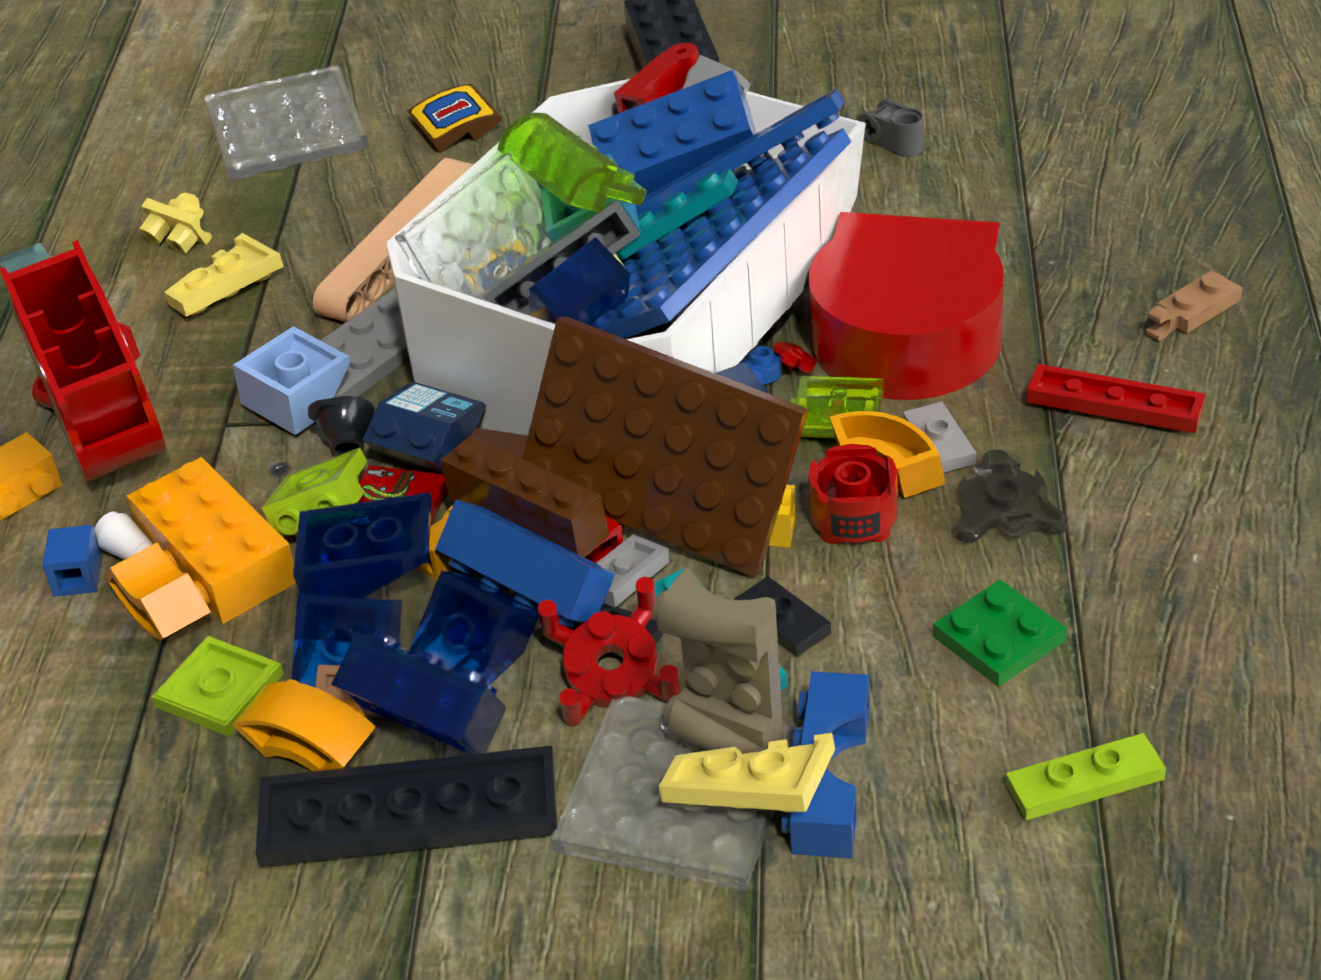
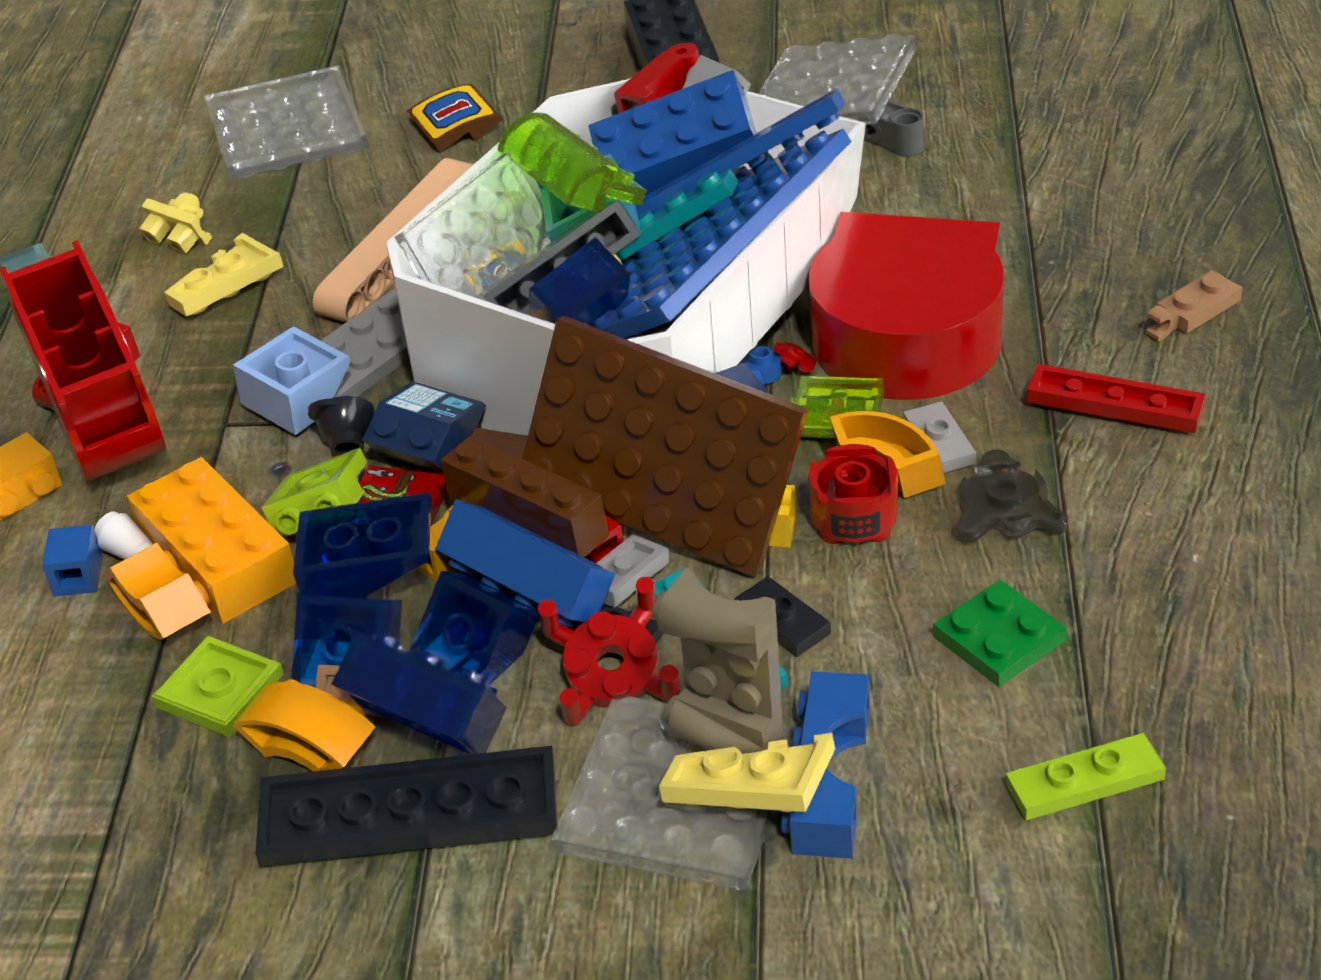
none -> clear plate [758,34,917,124]

